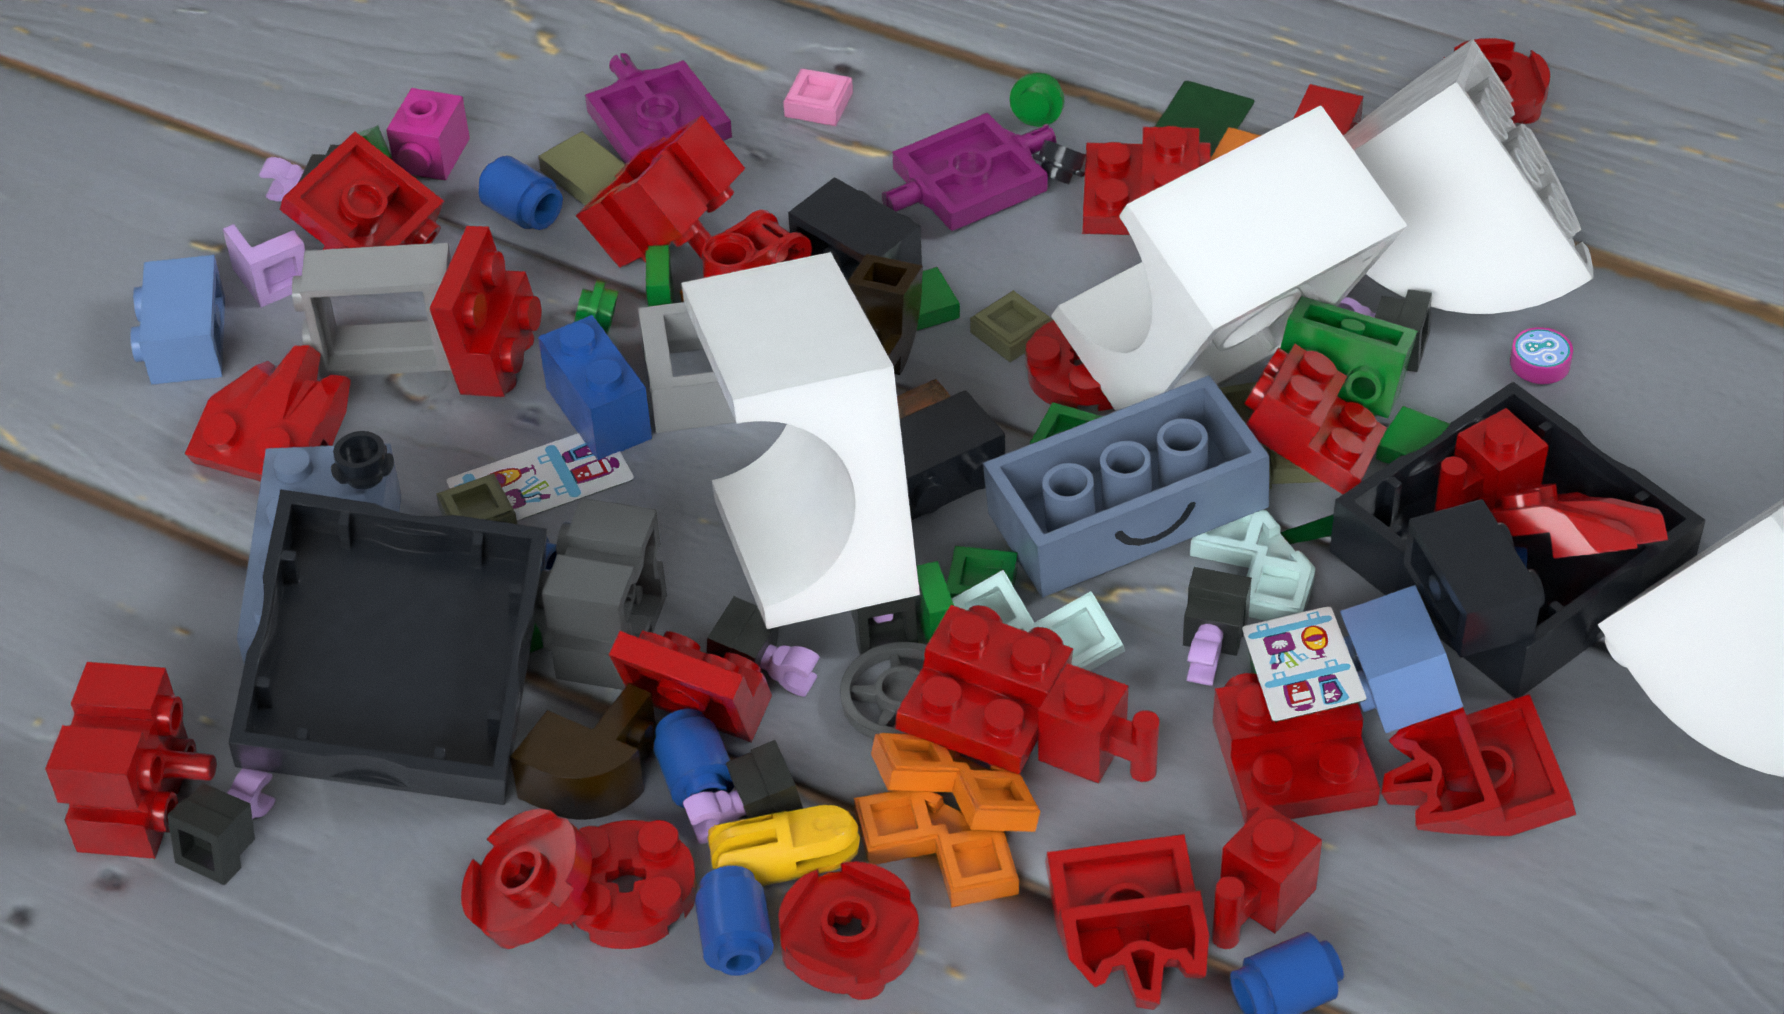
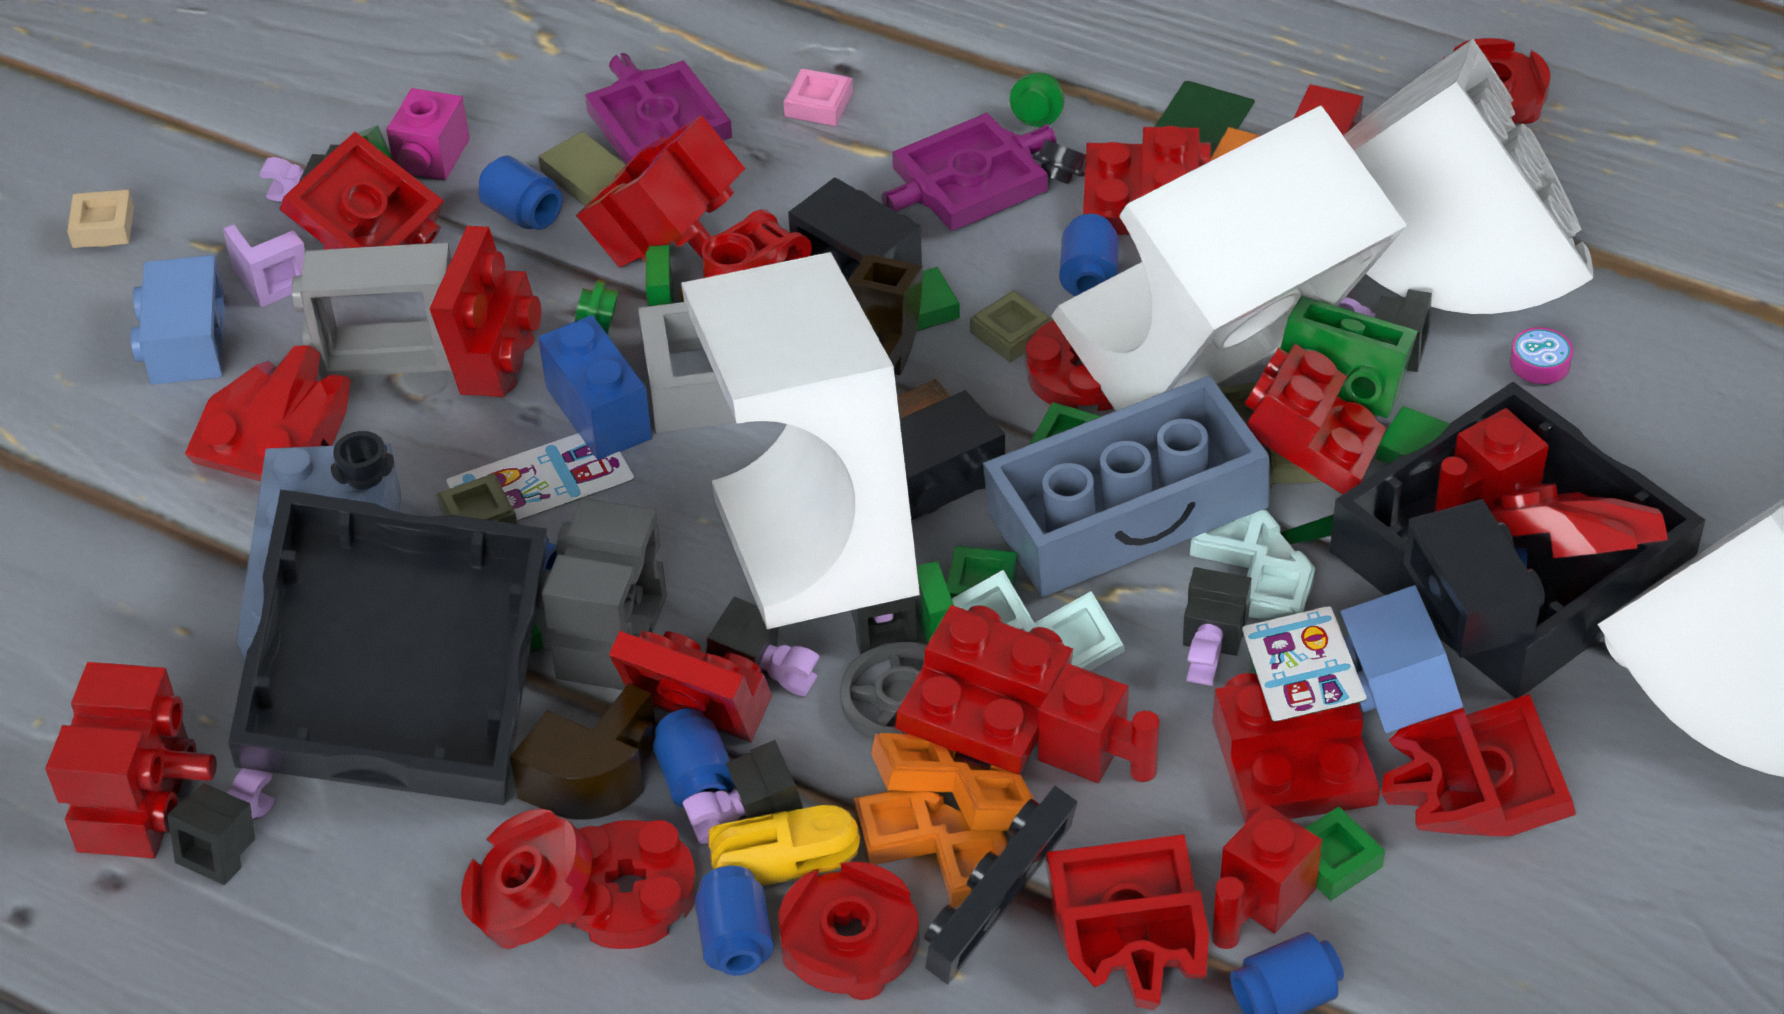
none -> tan plate [67,189,134,248]
none -> black plate [924,786,1078,985]
none -> blue brick [1059,214,1119,296]
none -> green tile [1305,806,1385,901]

